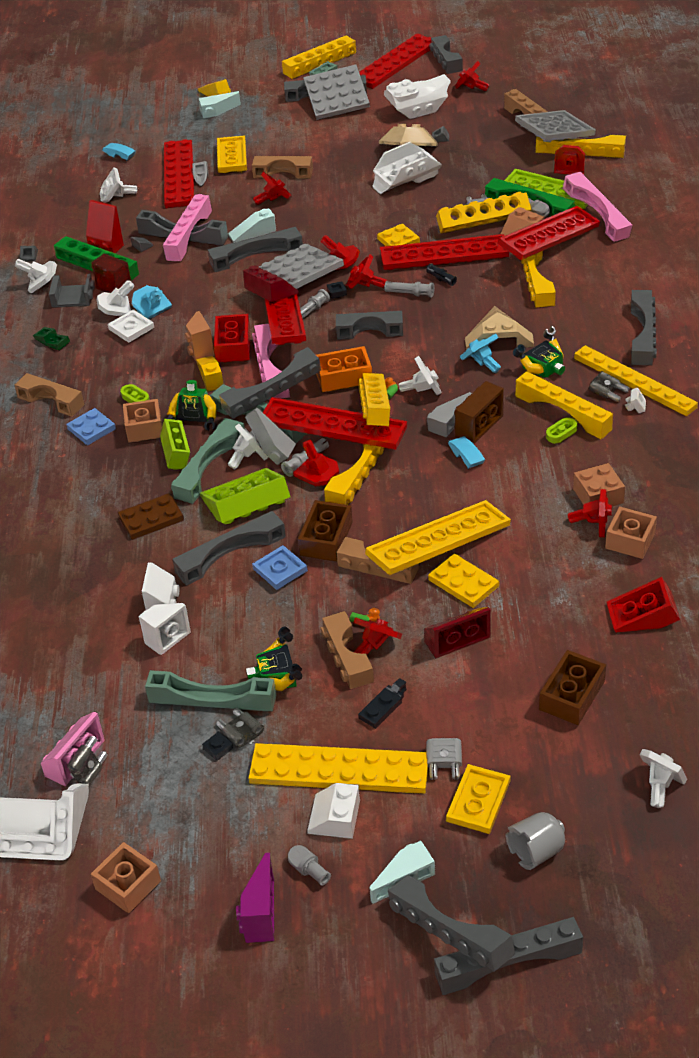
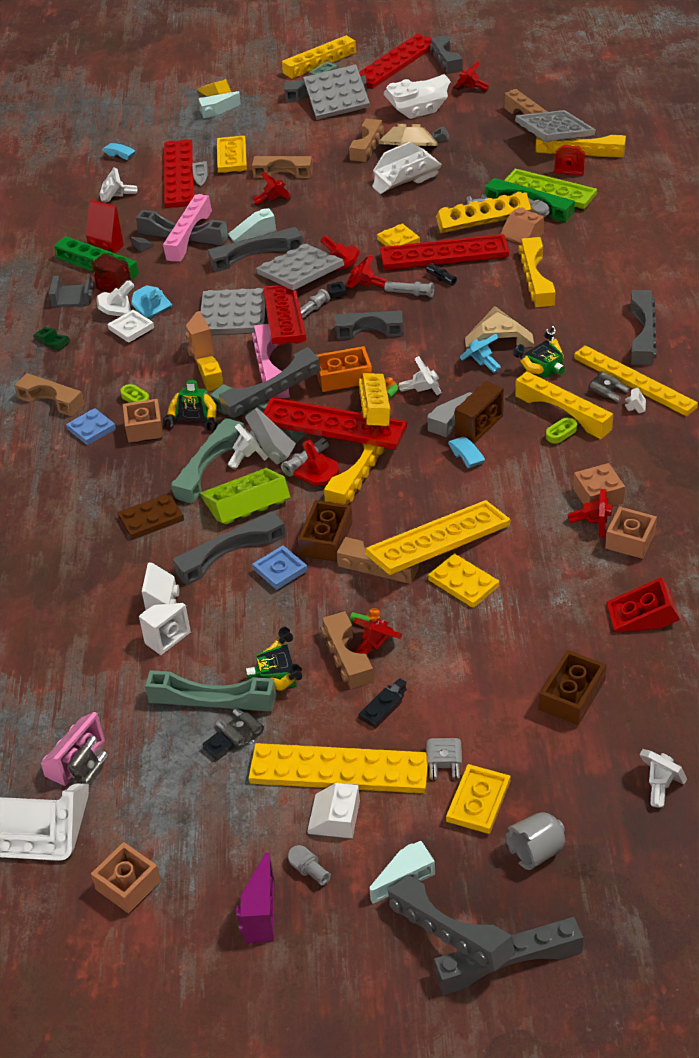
white piece [15,259,57,294] -> none
dark grey slope [20,246,38,261] -> none
lime brick [160,419,190,470] -> none
red brick [214,314,250,362] -> none
dark red slope [243,265,298,302] -> none
dark red slope [424,607,491,659] -> none
red plate [498,206,601,260] -> none
bright pink arch [563,172,632,242] -> none
none -> light grey plate [200,288,266,335]
none -> medium nougat arch [349,119,384,162]

